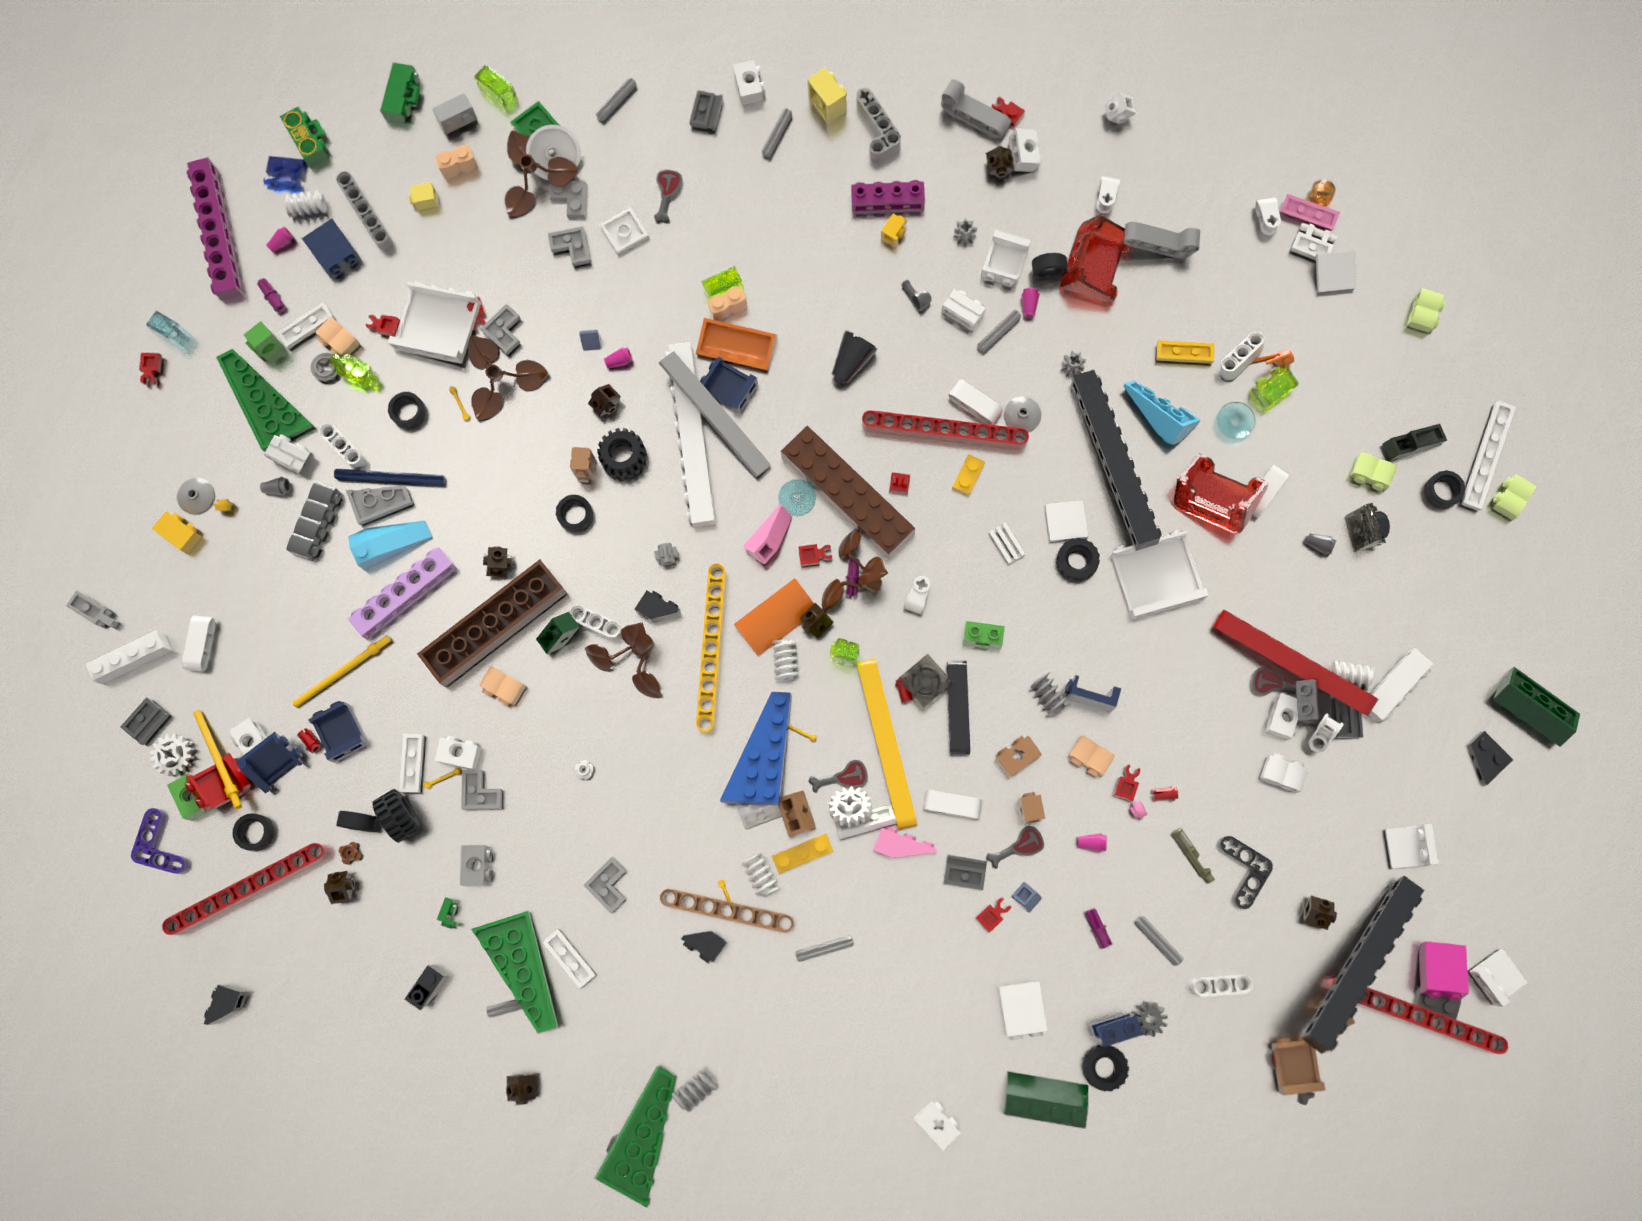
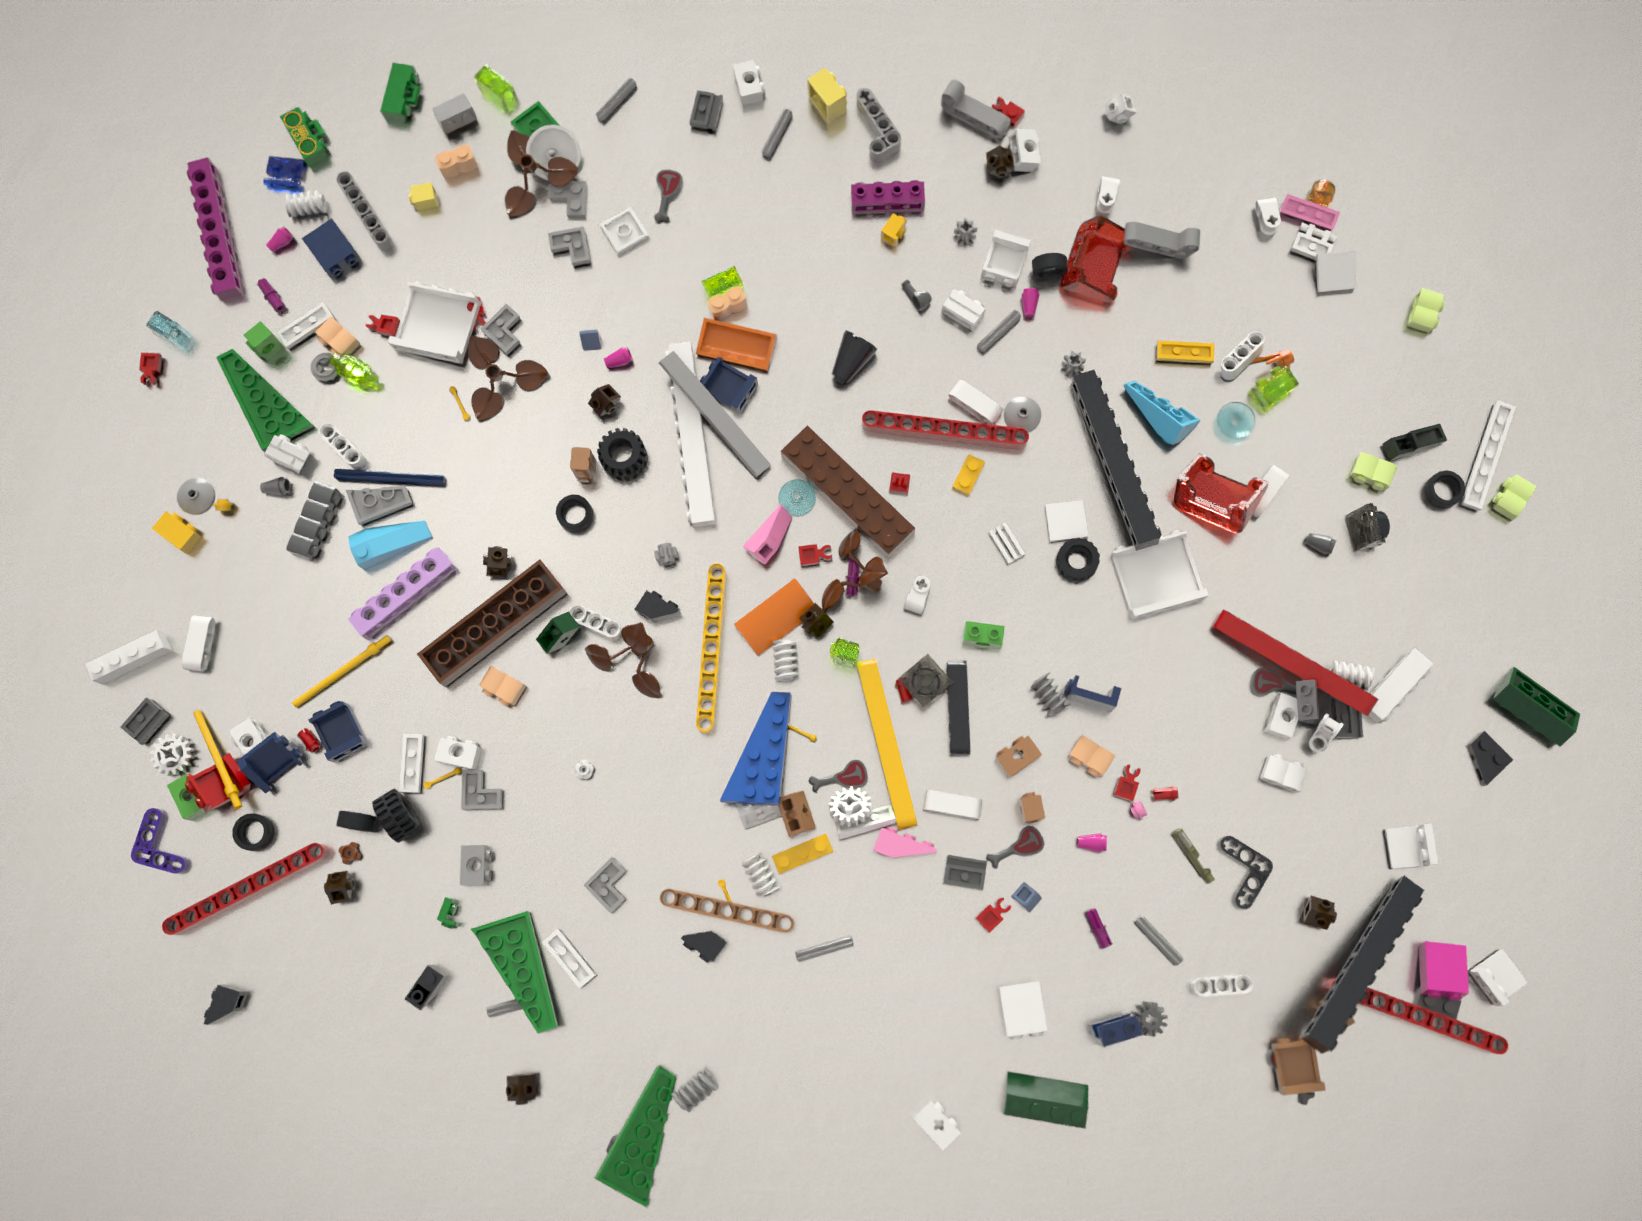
light grey hinge [66,590,119,629] -> none
black tyre [388,392,426,429] -> none
black tyre [1082,1046,1129,1092] -> none

